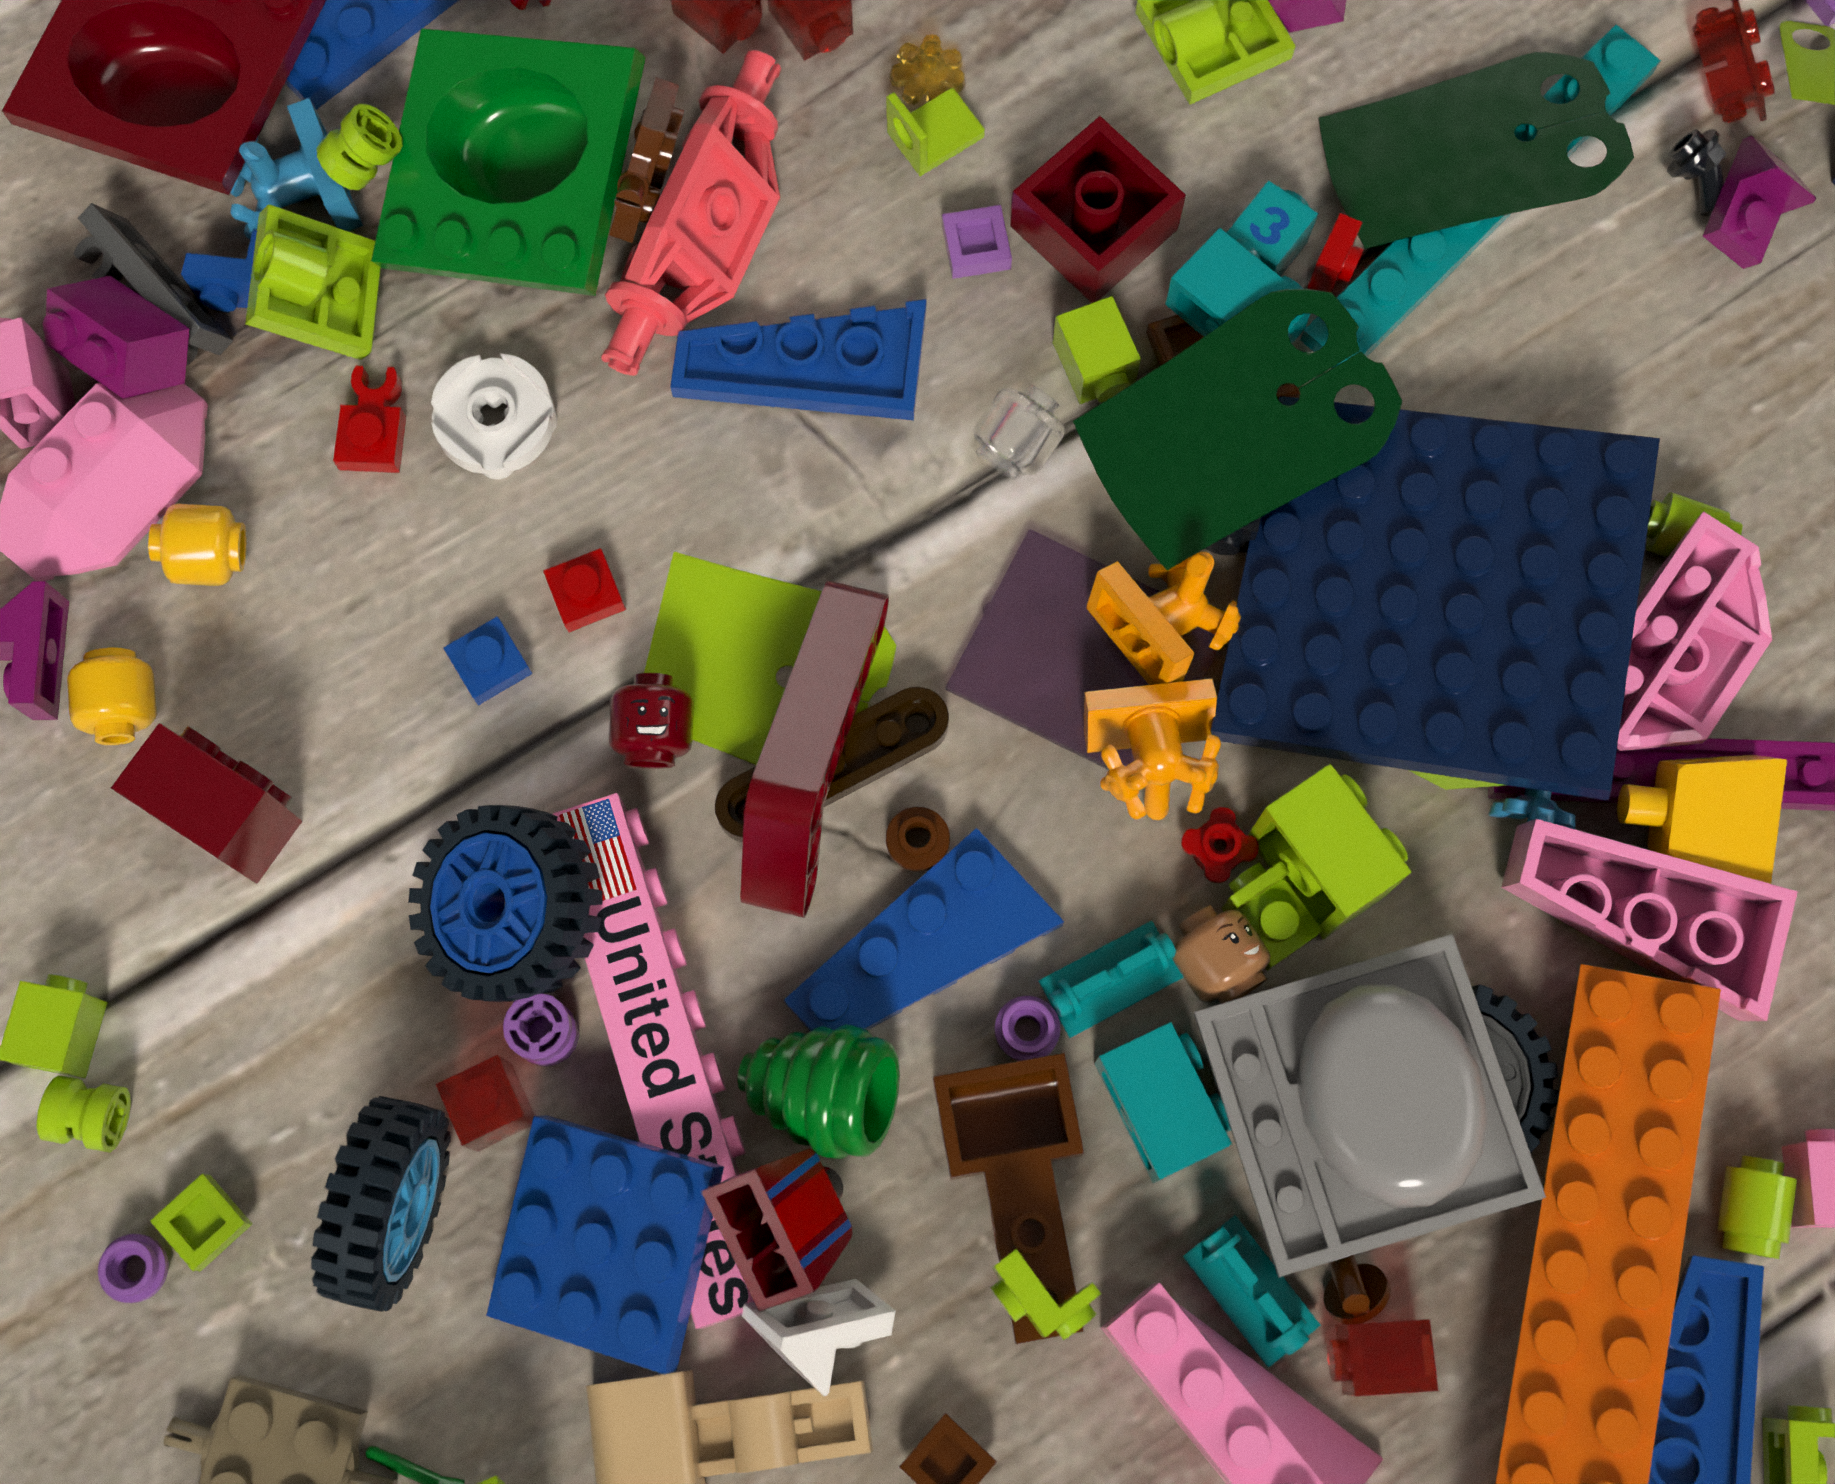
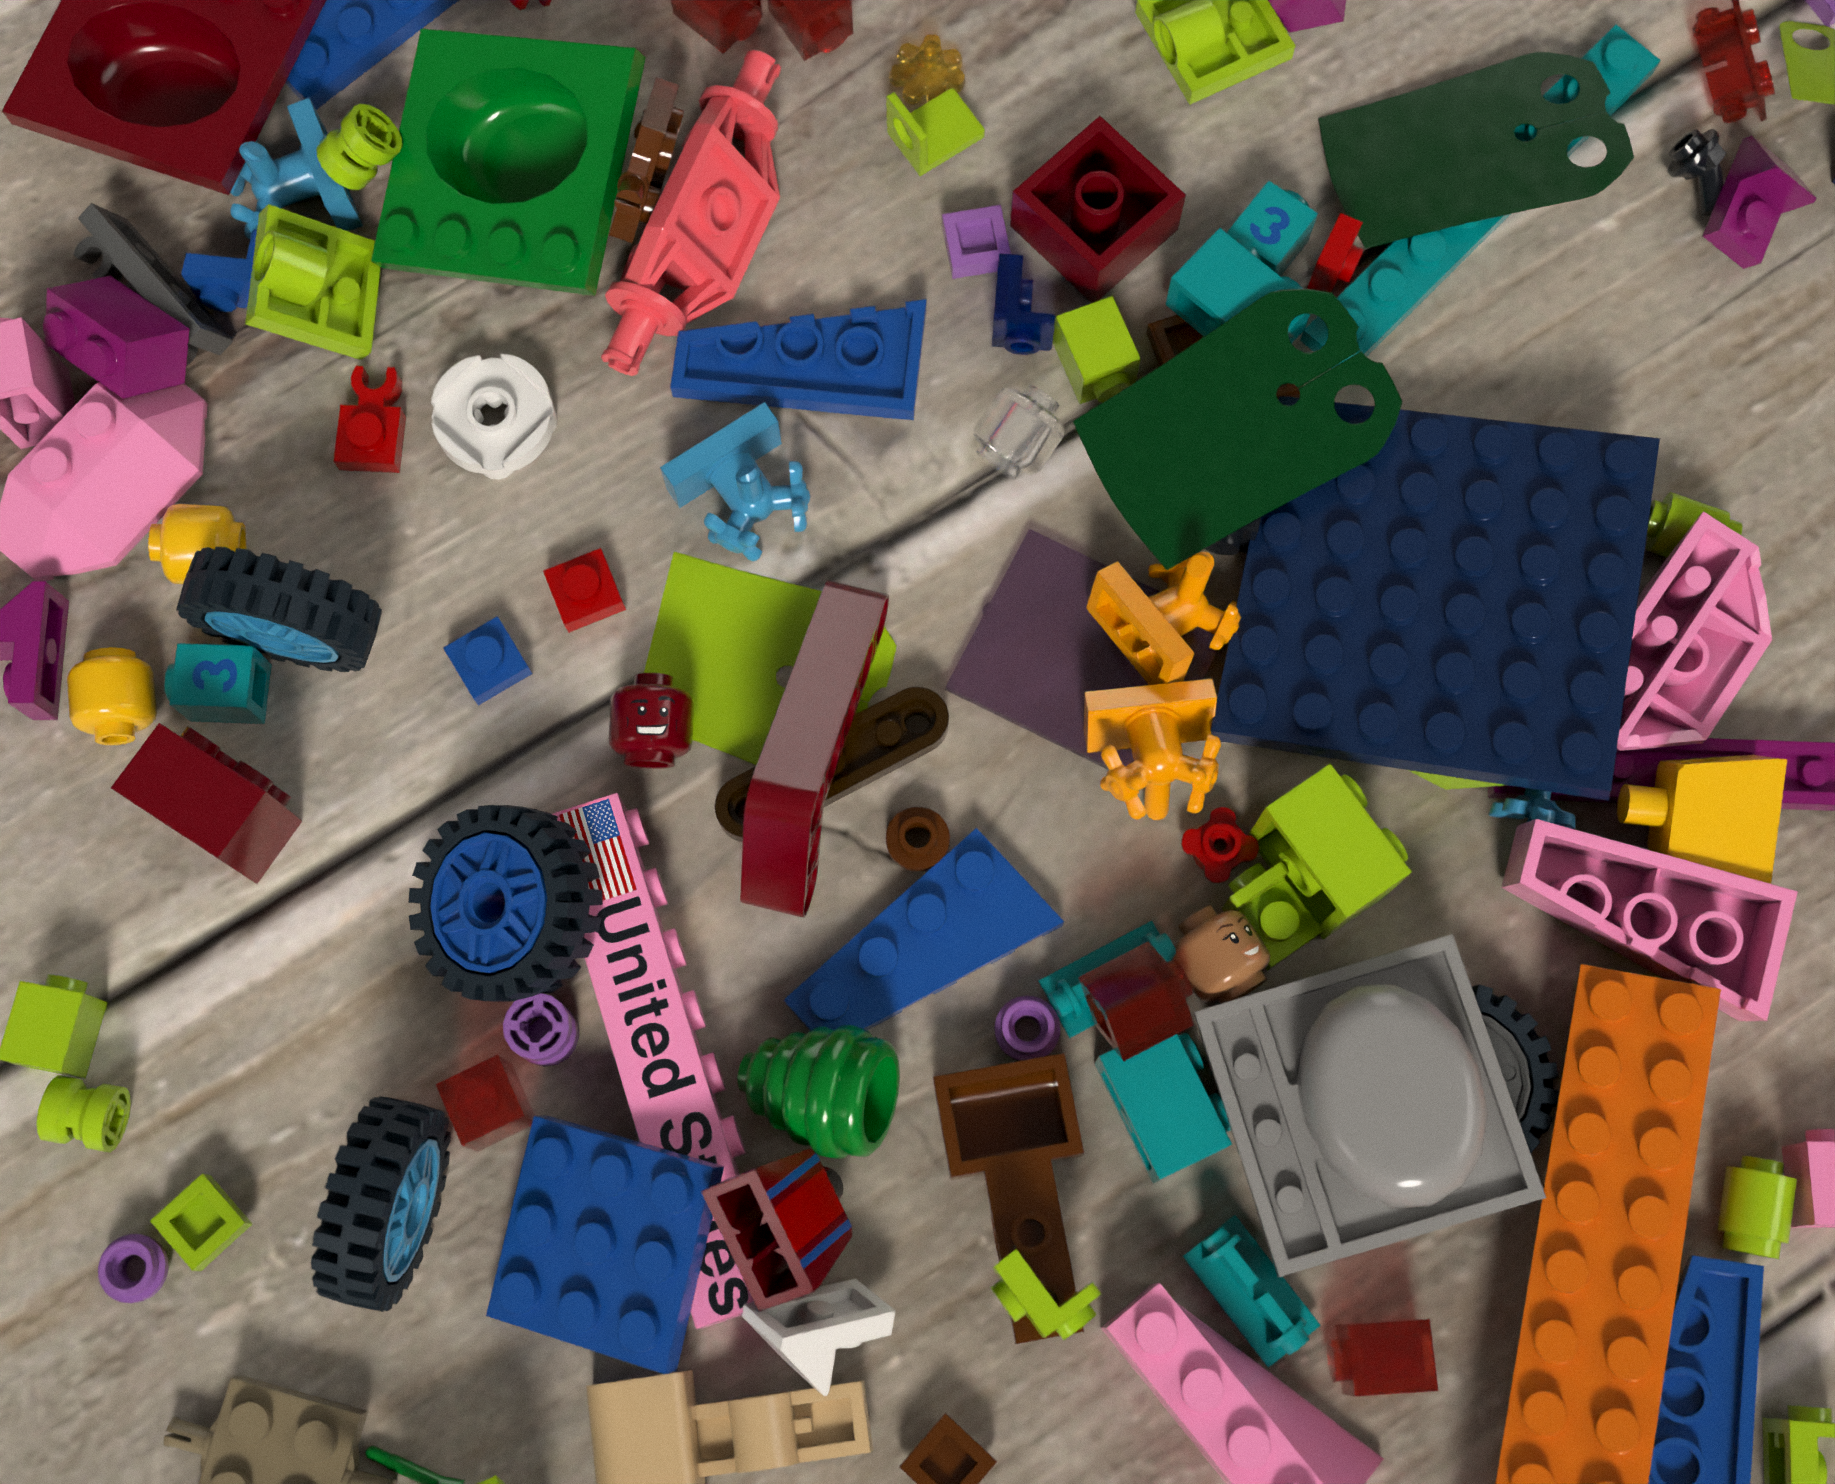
reddish brown plate [1323,1255,1391,1325] -> none
none -> teal brick [164,643,272,724]
none -> black wheel [176,547,382,672]
none -> dark azure piece [660,402,810,561]
none -> clear blue bracket [992,253,1055,355]
none -> clear red brick [1078,941,1194,1062]

